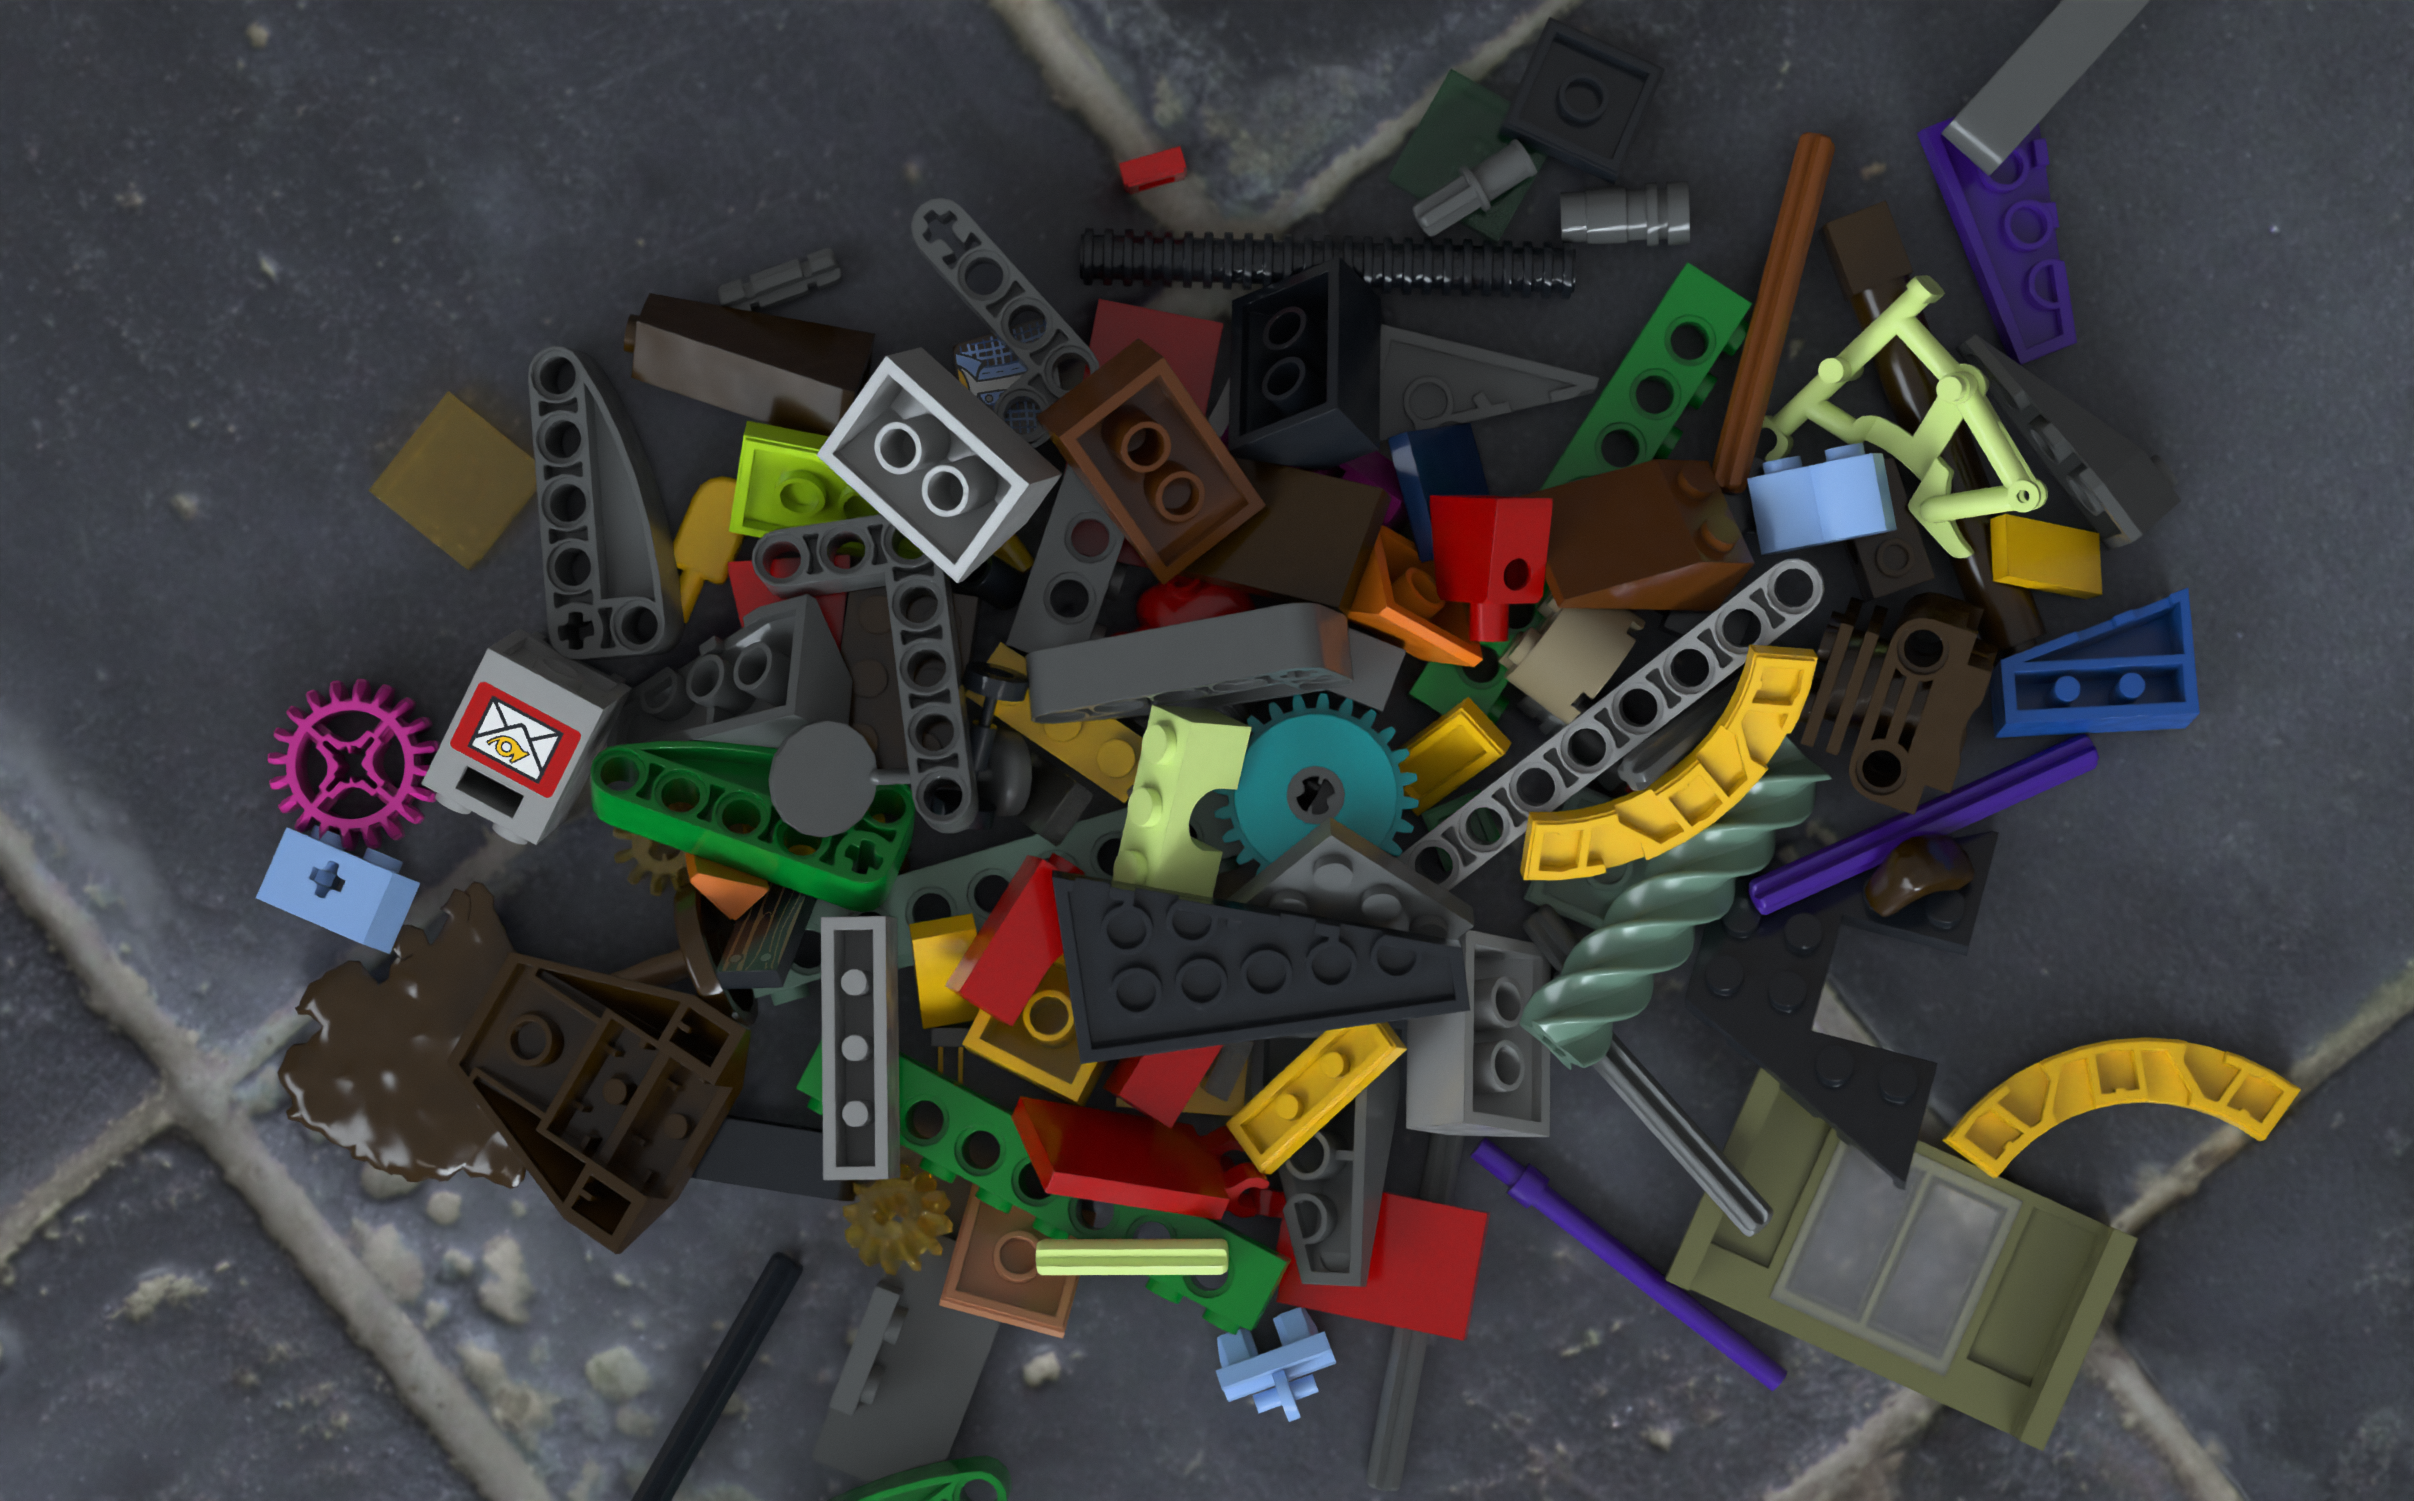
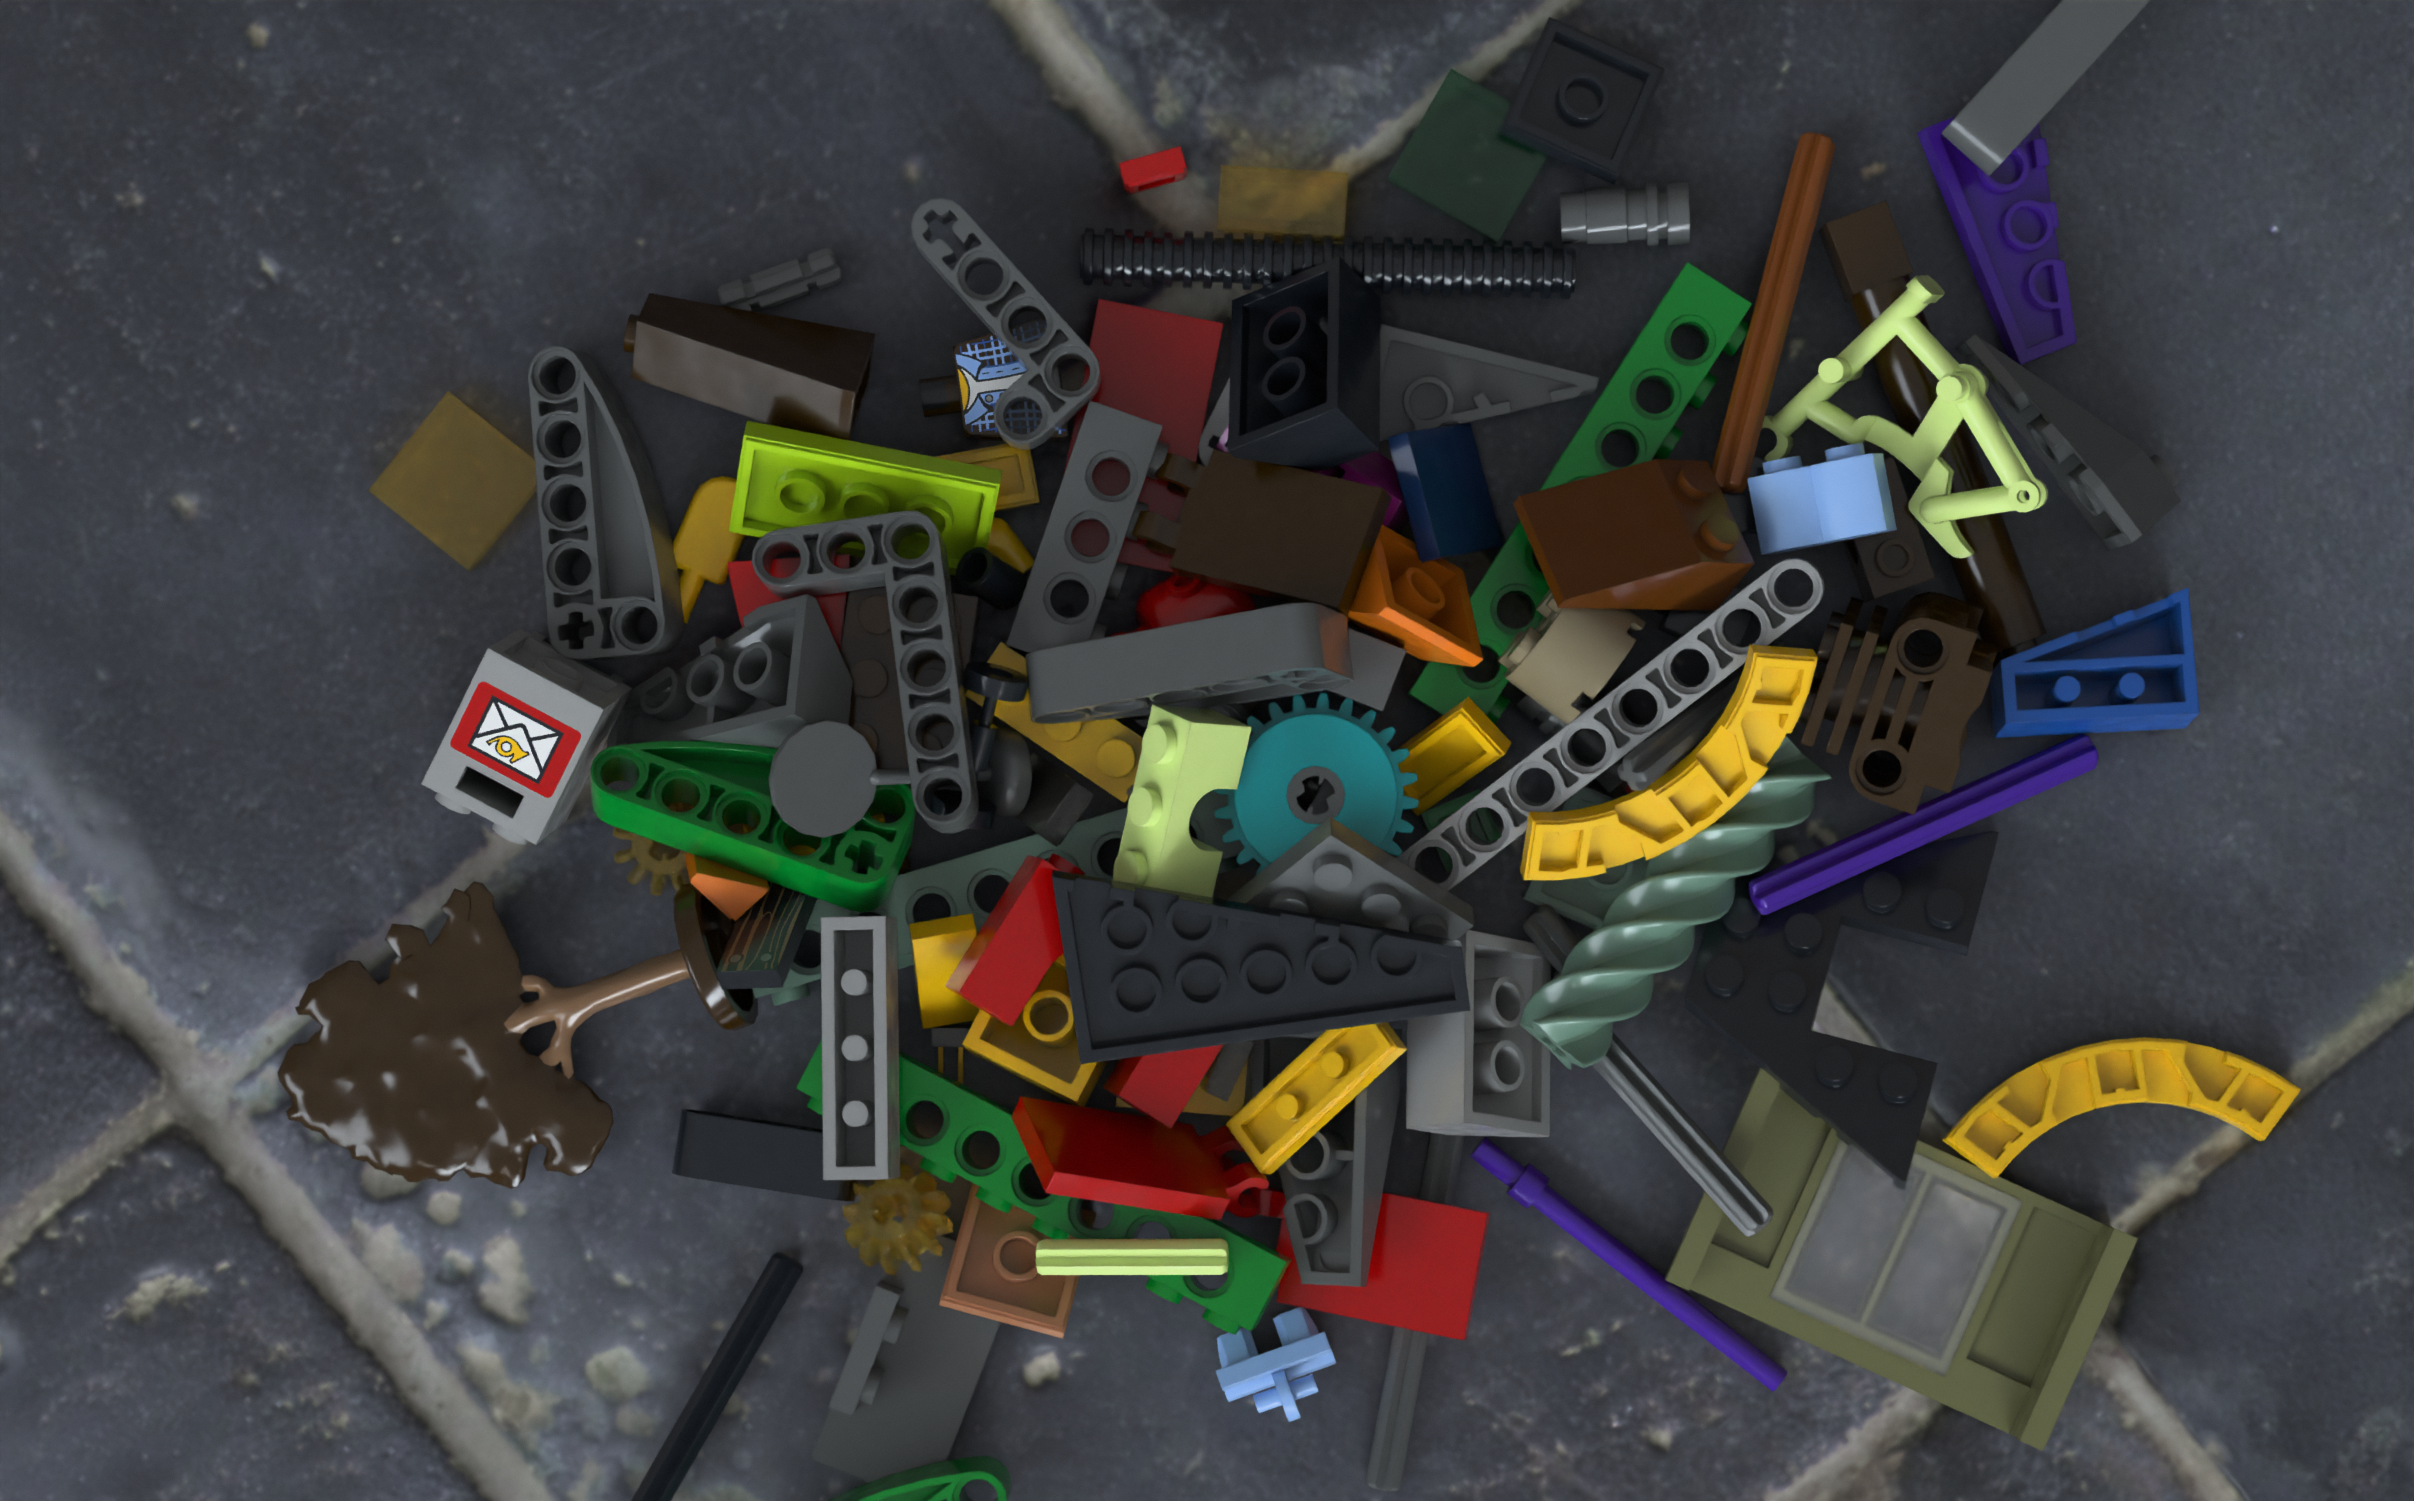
light blue brick [256,825,420,954] -> none
dark pink gear [268,679,441,851] -> none
dark brown wedge [446,952,751,1254] -> none
light grey slope [816,347,1062,583] -> none
reddish brown slope [1035,338,1266,585] -> none
dark grey axle [1412,139,1537,237] -> none
red torso [1430,495,1553,642] -> none
dark brown hair [1865,834,1975,917] -> none
yellow tile [1990,514,2102,600] -> none
none -> clear yellow tile [1217,165,1348,239]

